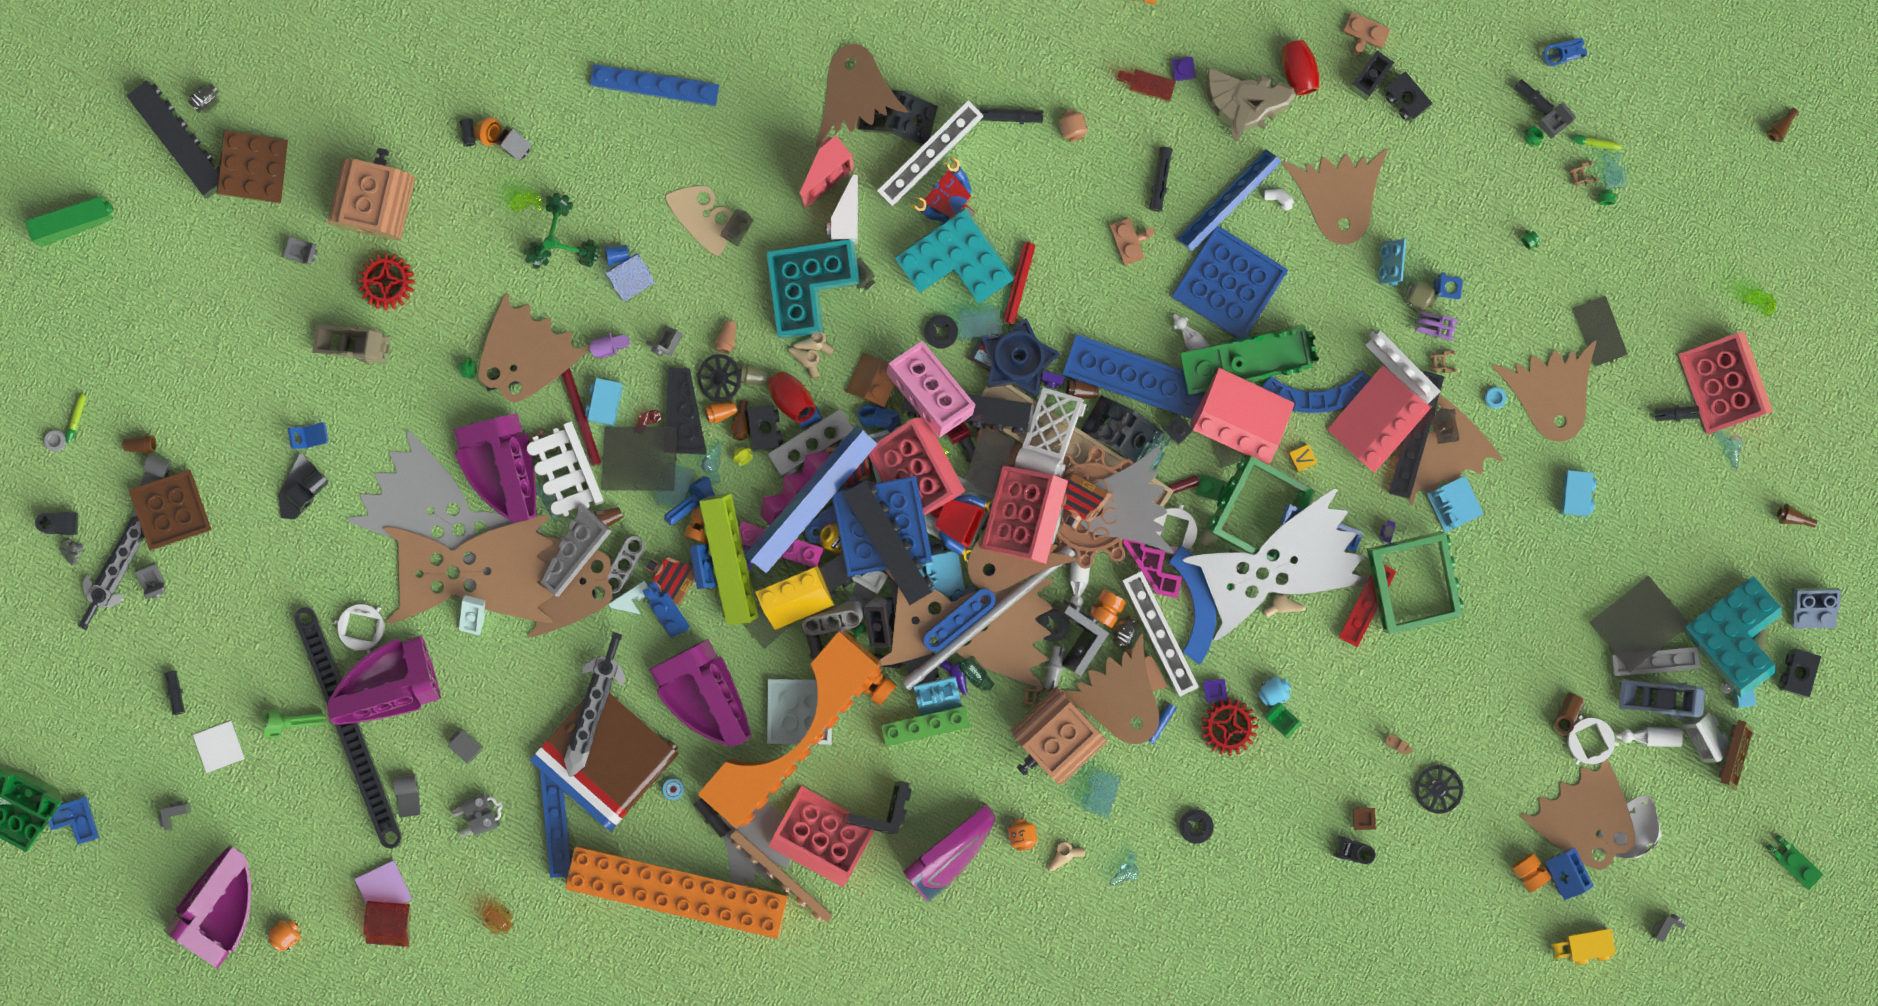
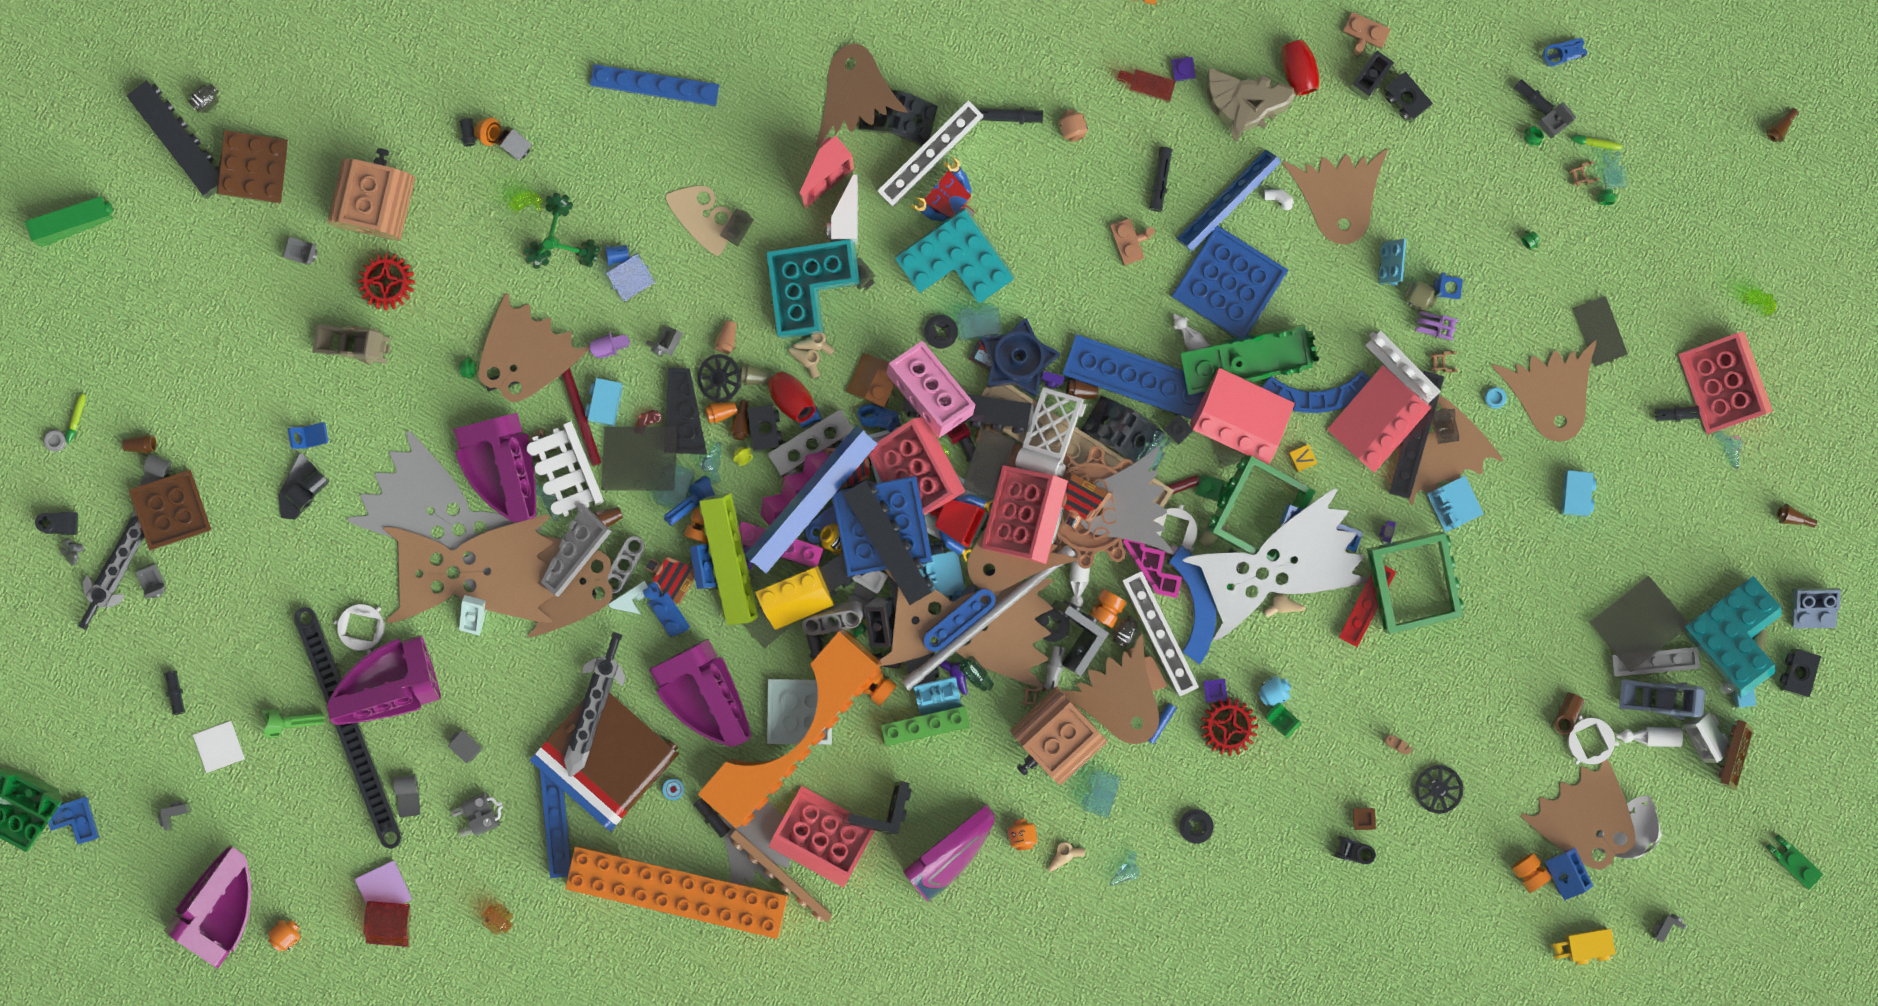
red axle [1003,242,1036,324] -> none

